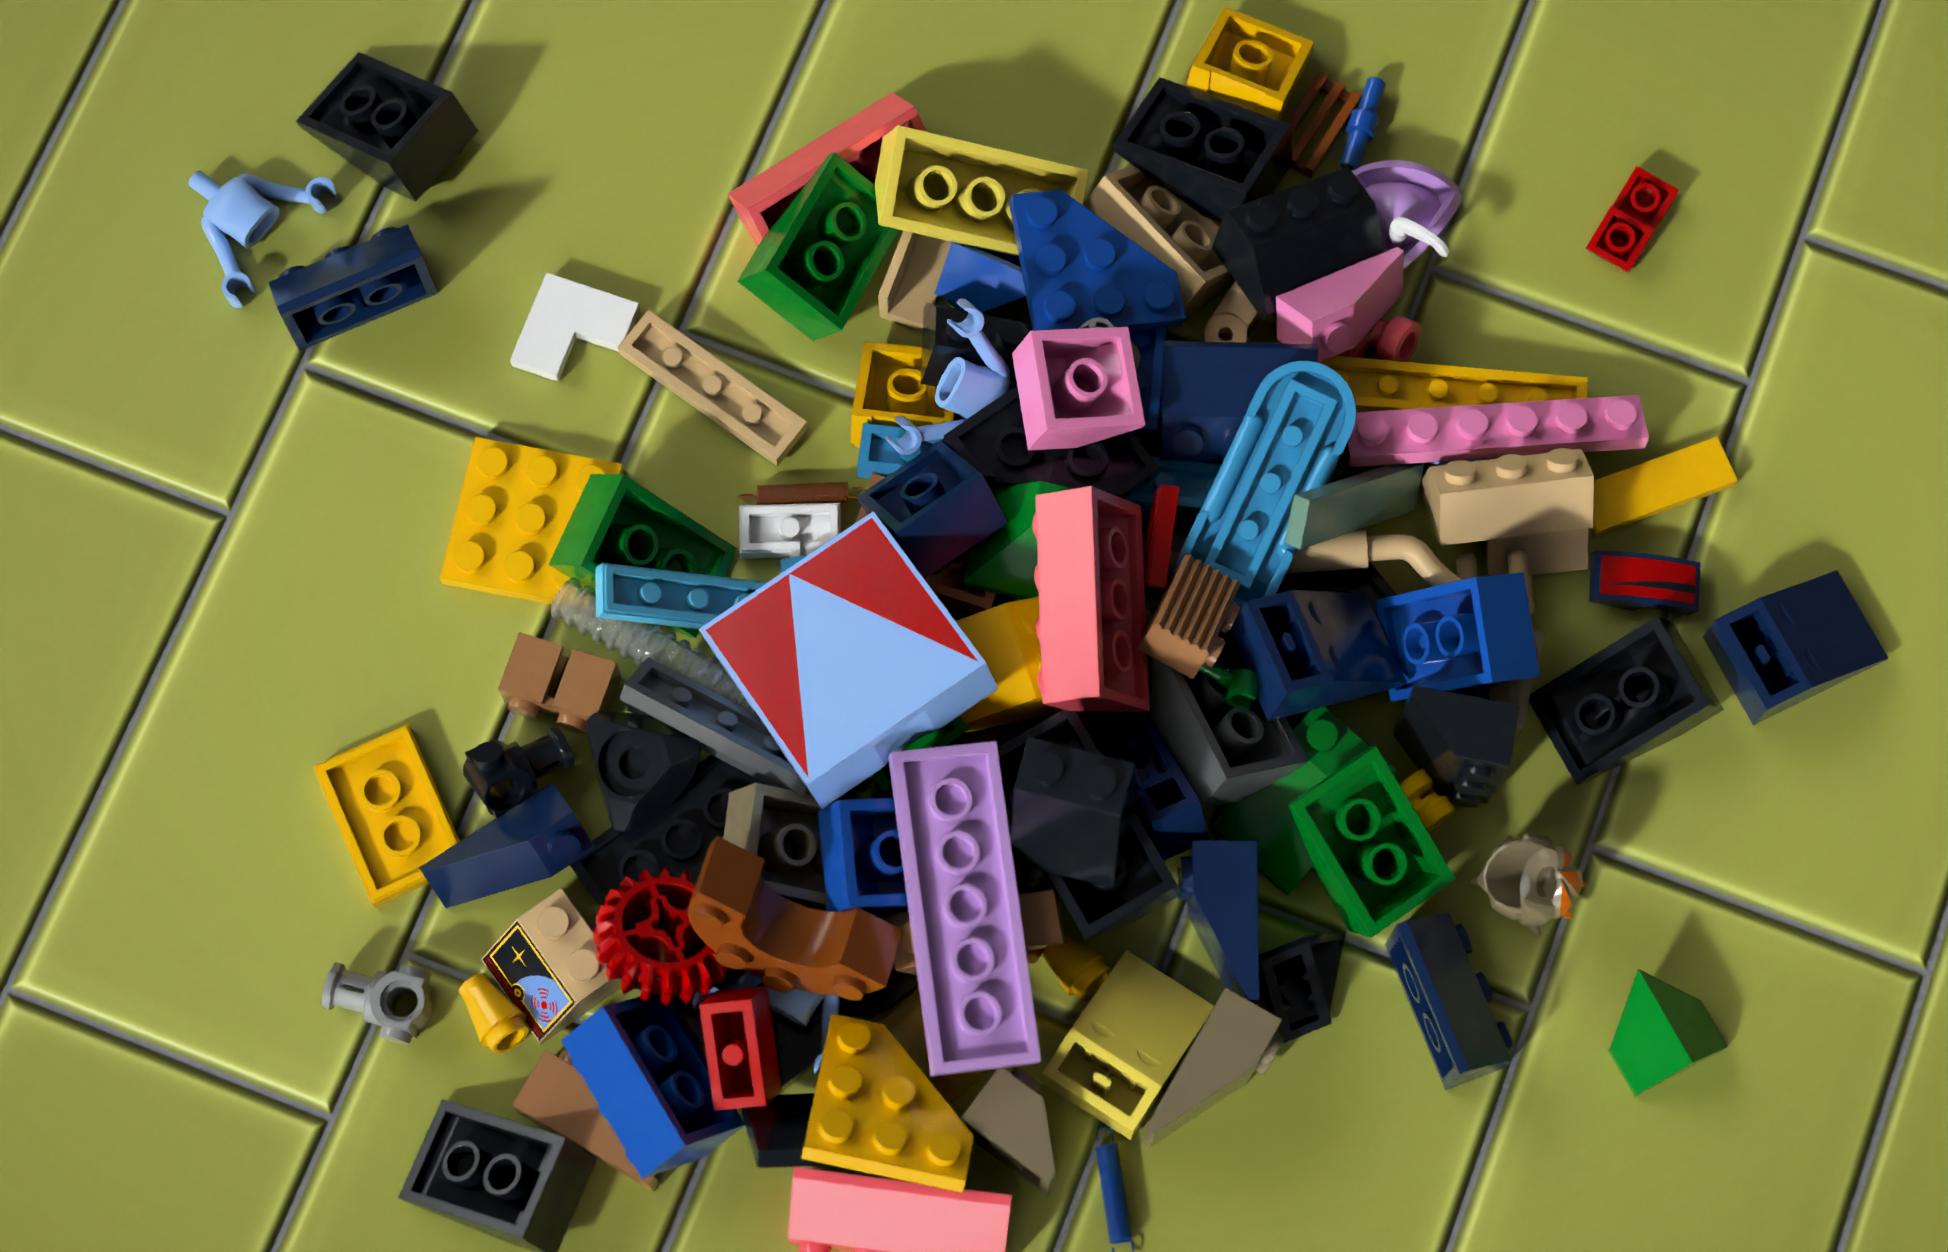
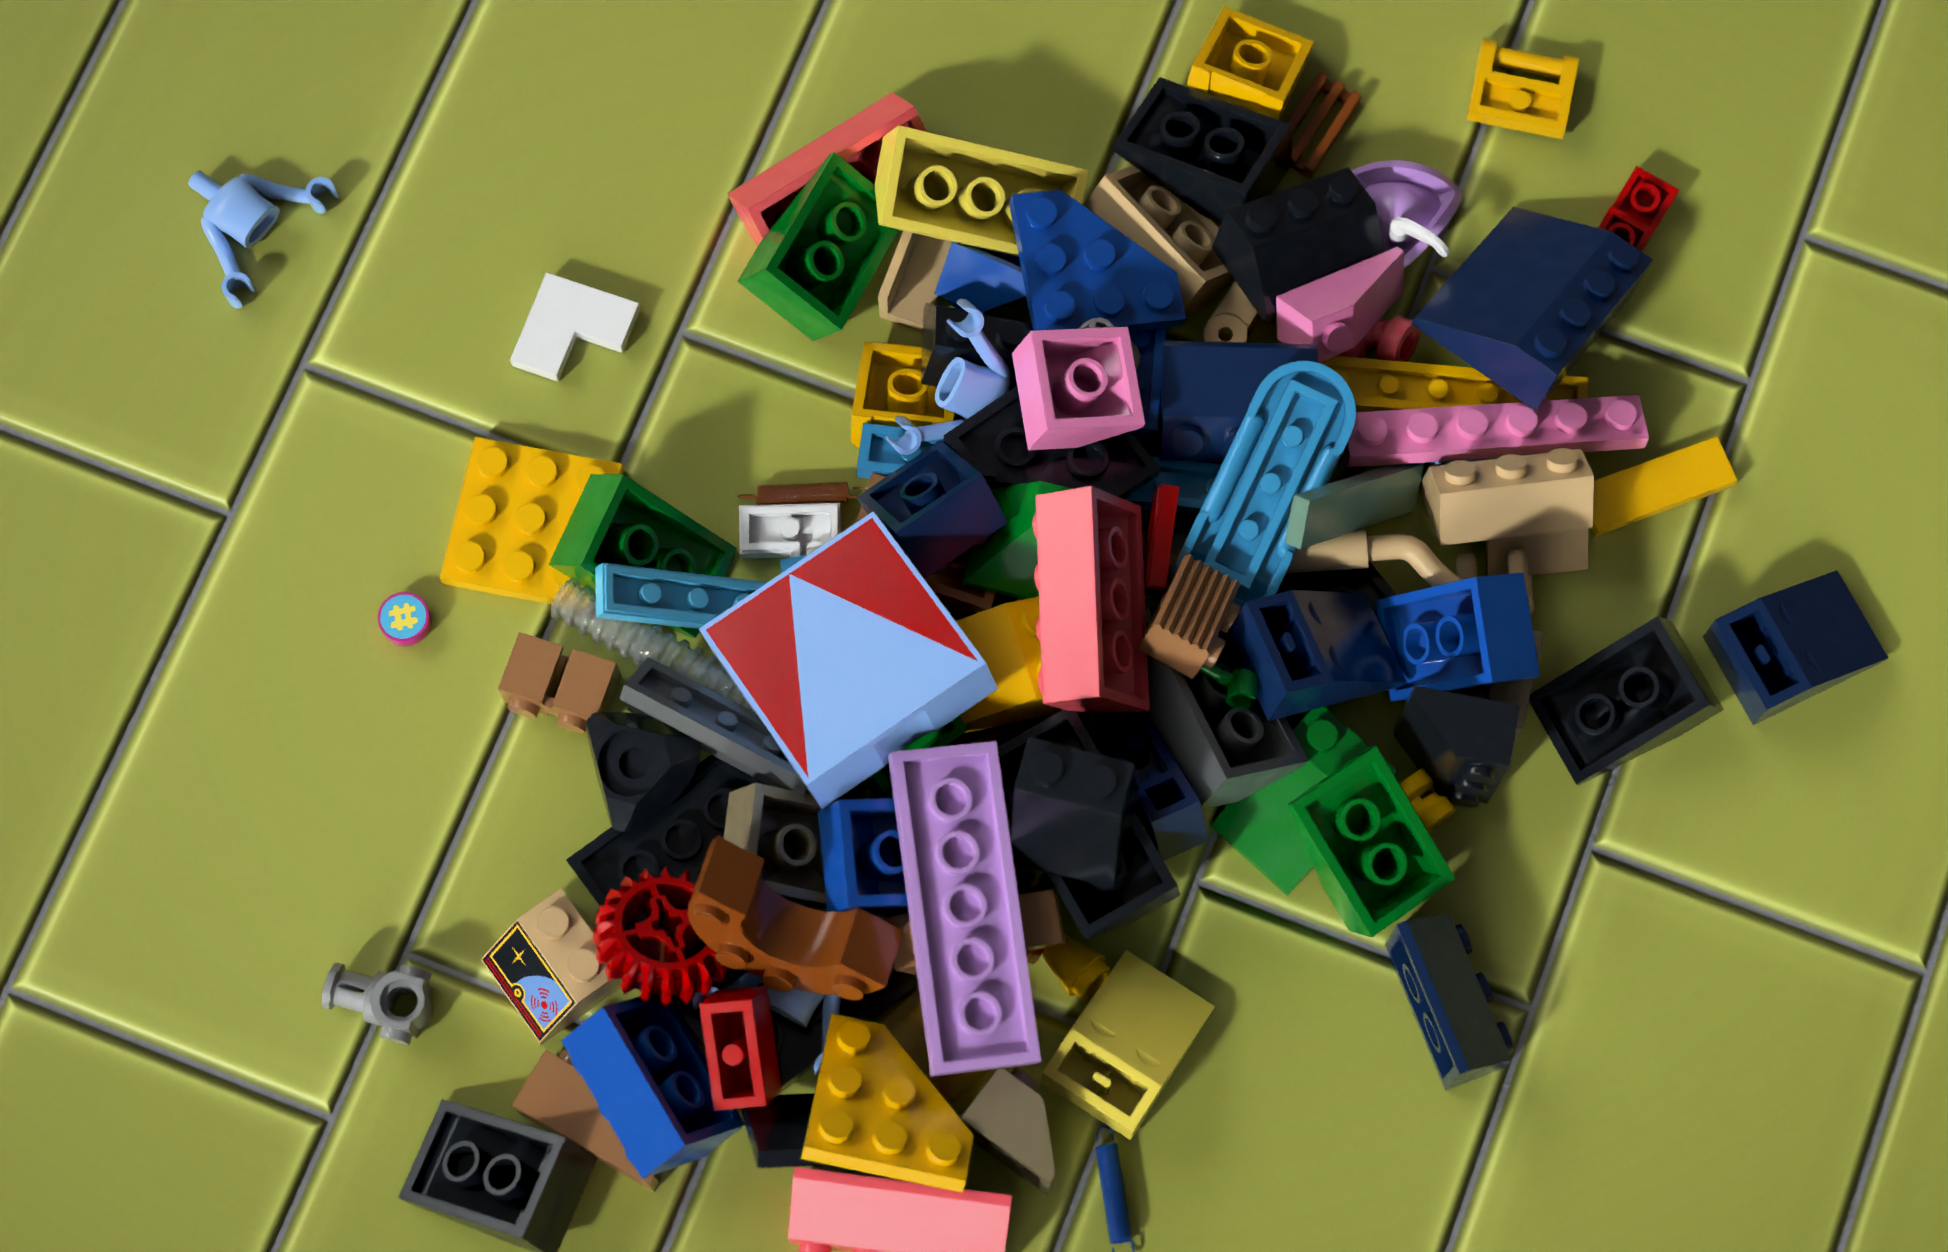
dark blue slope [268,224,438,351] -> none
black slope [296,52,478,202] -> none
yellow tile [313,724,460,908] -> none
dark blue slope [419,783,596,908] -> none
yellow cone [459,973,529,1054] -> none
black connector [463,726,575,818] -> none
tan plate [618,310,808,466] -> none
dark tan slope [1141,987,1284,1147] -> none
dark blue slope [1177,840,1259,1005] -> none
black slope [1259,931,1346,1043] -> none
blue bar [1340,77,1386,171] -> none
dark tan hair [1470,834,1586,936] -> none
slope [1589,550,1701,616] -> none
green slope [1608,969,1727,1097] -> none
none -> tile [378,592,432,646]
none -> dark blue slope [1411,207,1653,411]
none -> yellow plate [1466,38,1579,139]

